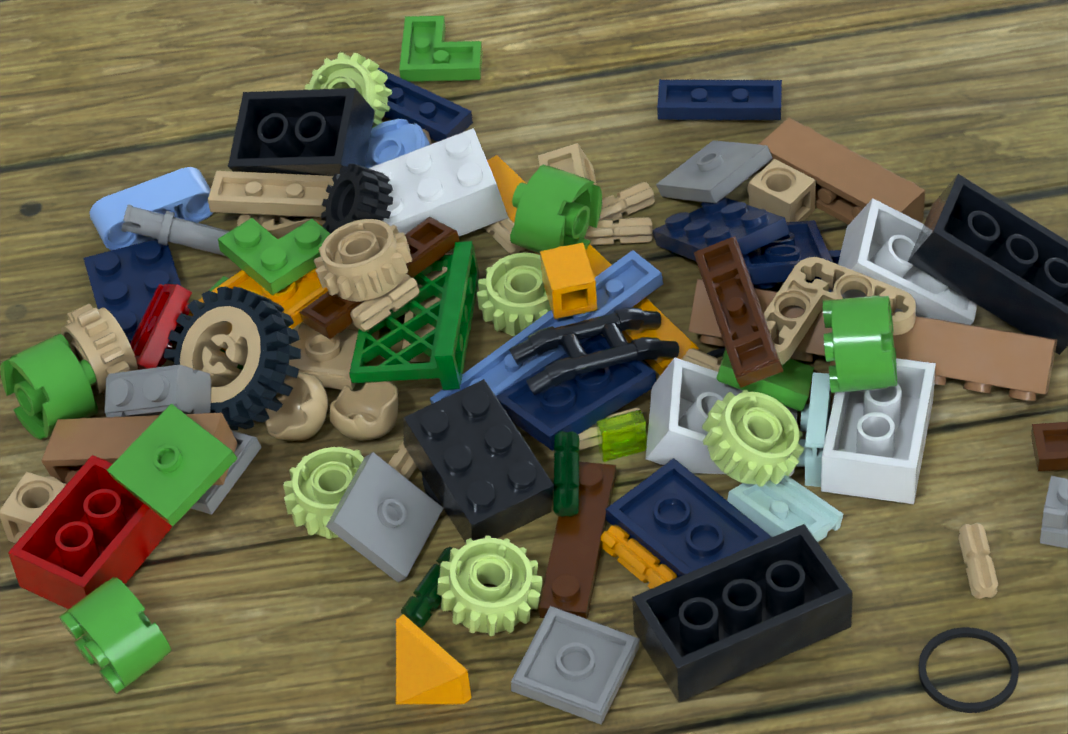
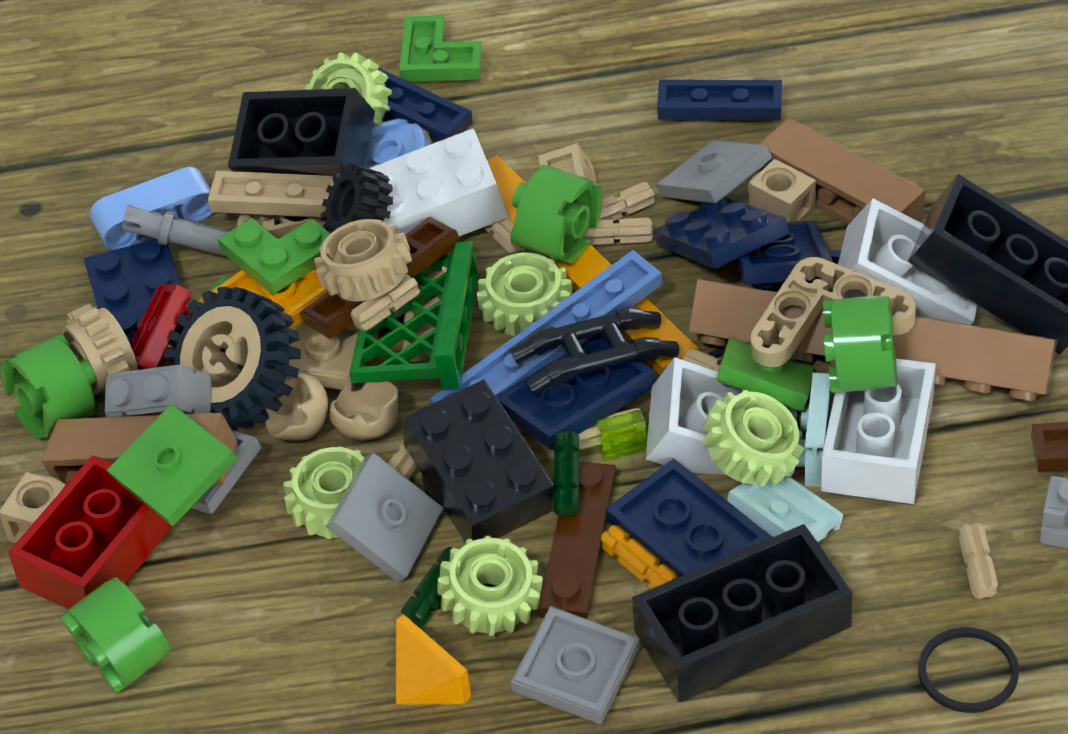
light orange brick [540,243,597,319] -> none
reddish brown plate [693,236,784,388] -> none

